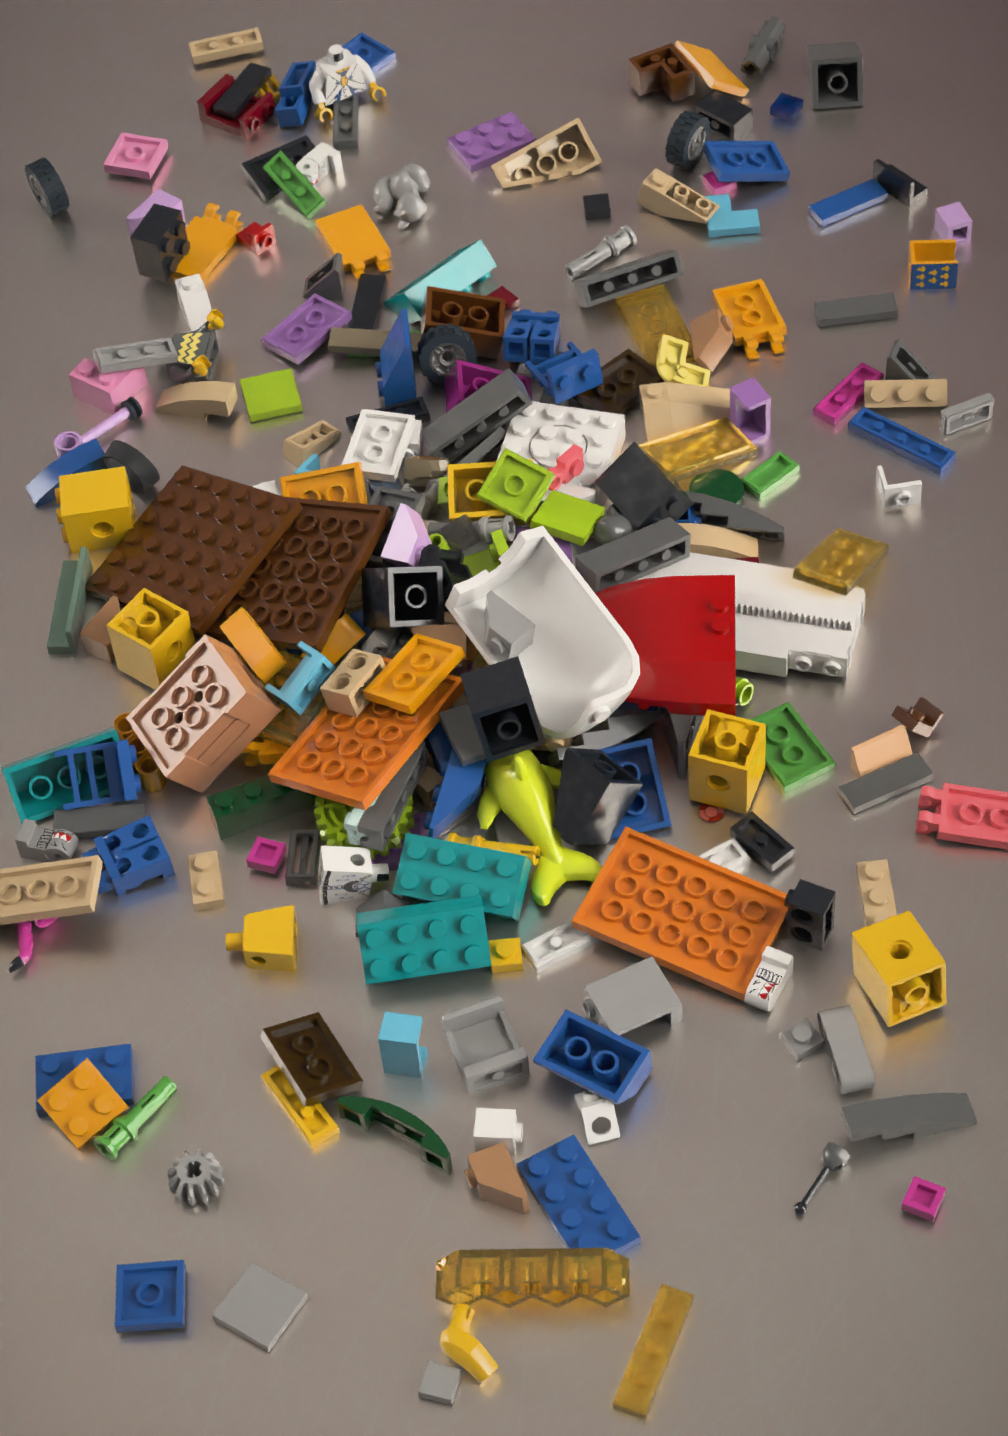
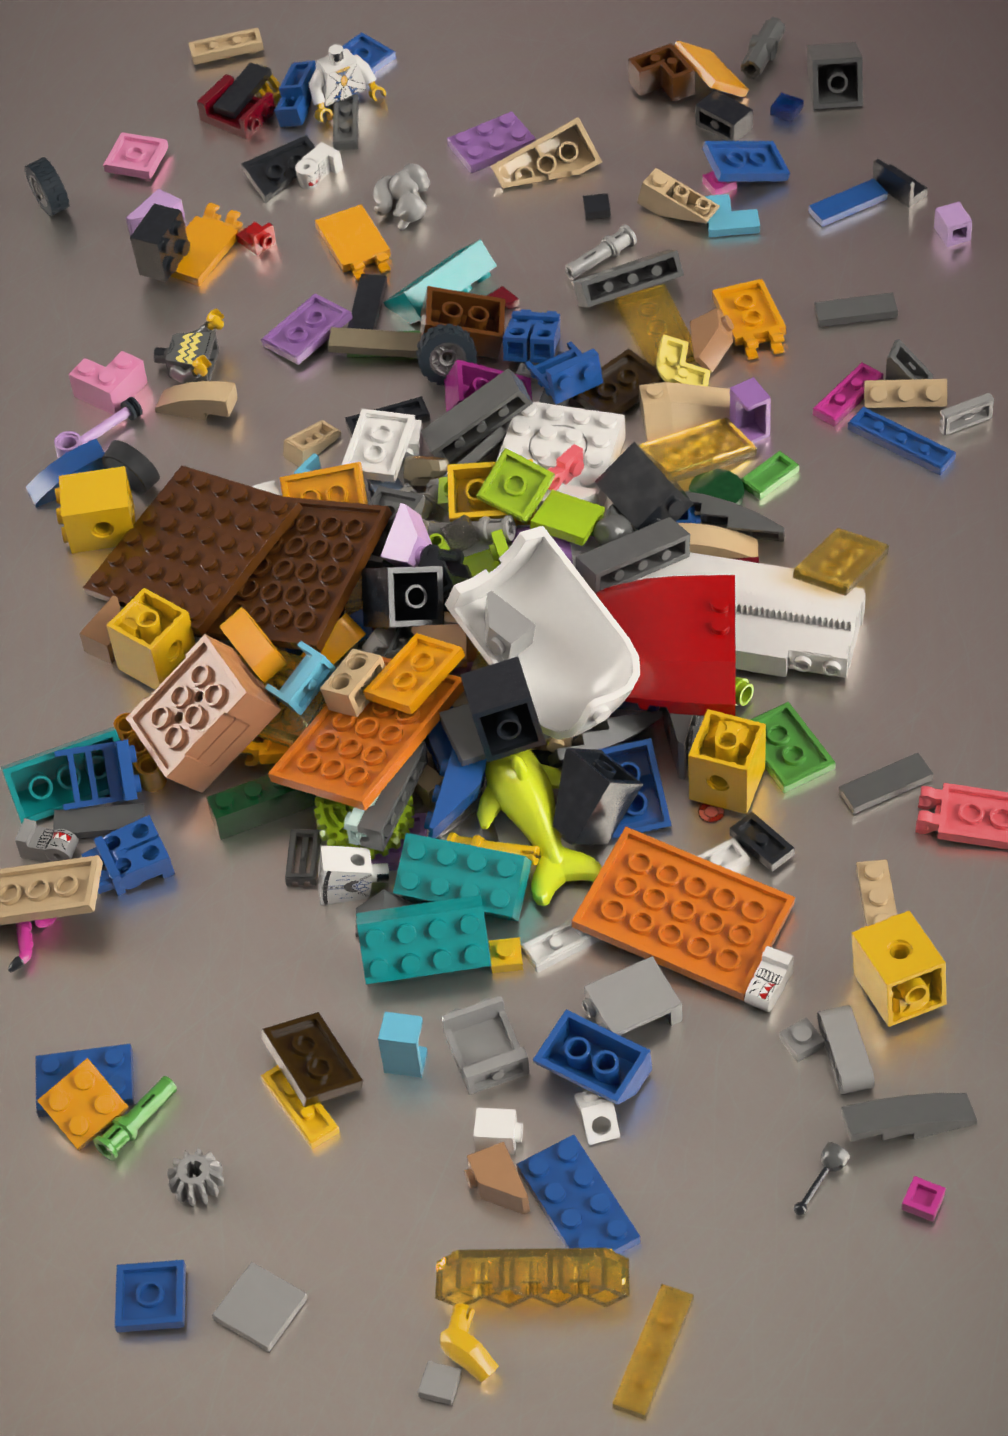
sand green panel [47,547,92,654] -> none
light grey tile [93,338,178,374] -> none
white slope [174,273,217,332] -> none
tan plate [187,850,225,911] -> none
yellow torso [225,905,298,972] -> none
lime tile [239,368,303,423] -> none
dark pink plate [246,836,287,874] -> none
bright green tile [263,150,328,220] -> none
dark grey slope [303,253,346,300] -> none
dark green slope [337,1096,453,1175] -> none
blue slope [376,309,417,406] -> none
black wheel [665,110,711,170] -> none
black brick [784,879,836,951] -> none
light nougat slope [850,725,912,778] -> none
white bracket [876,466,922,509] -> none
reddish brown bracket [891,697,944,738] -> none
piece [908,239,958,290] -> none

